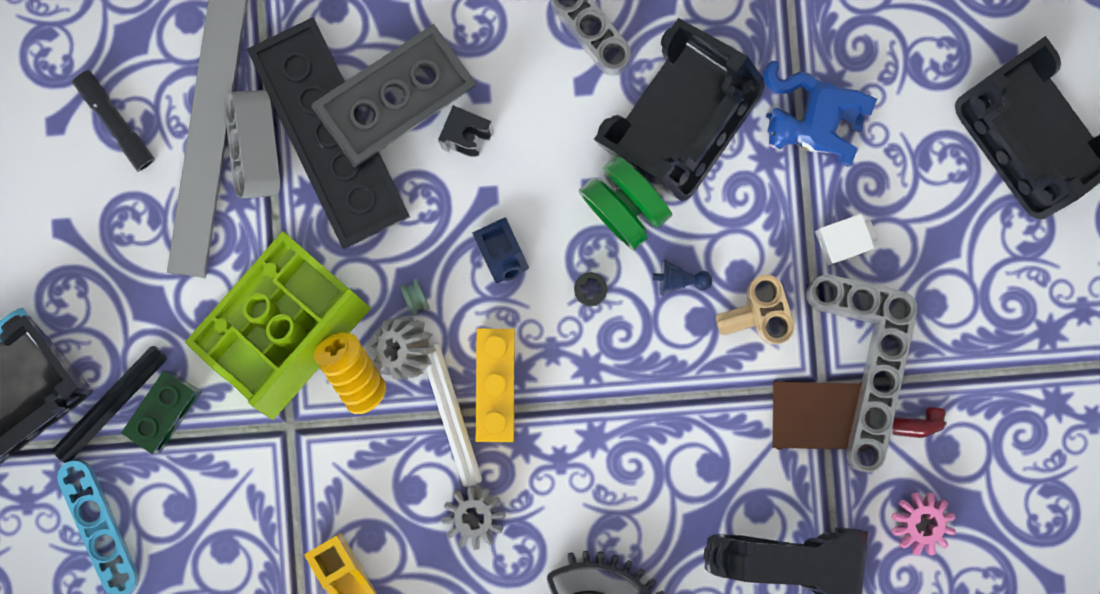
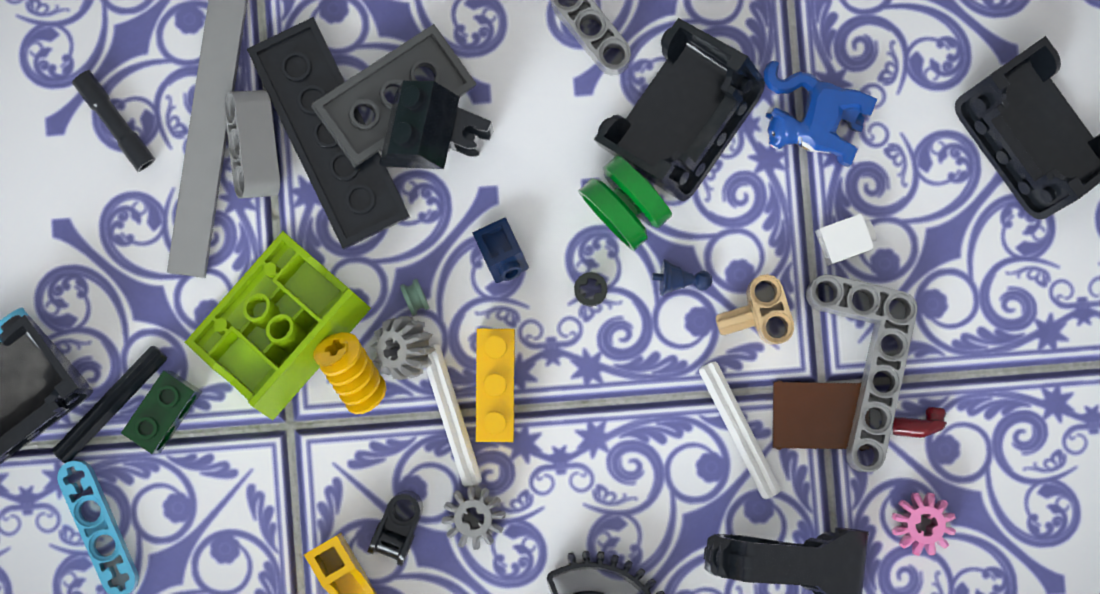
none -> black piece [367,491,423,566]
none -> black slope [379,80,460,169]
none -> white axle [699,361,781,499]

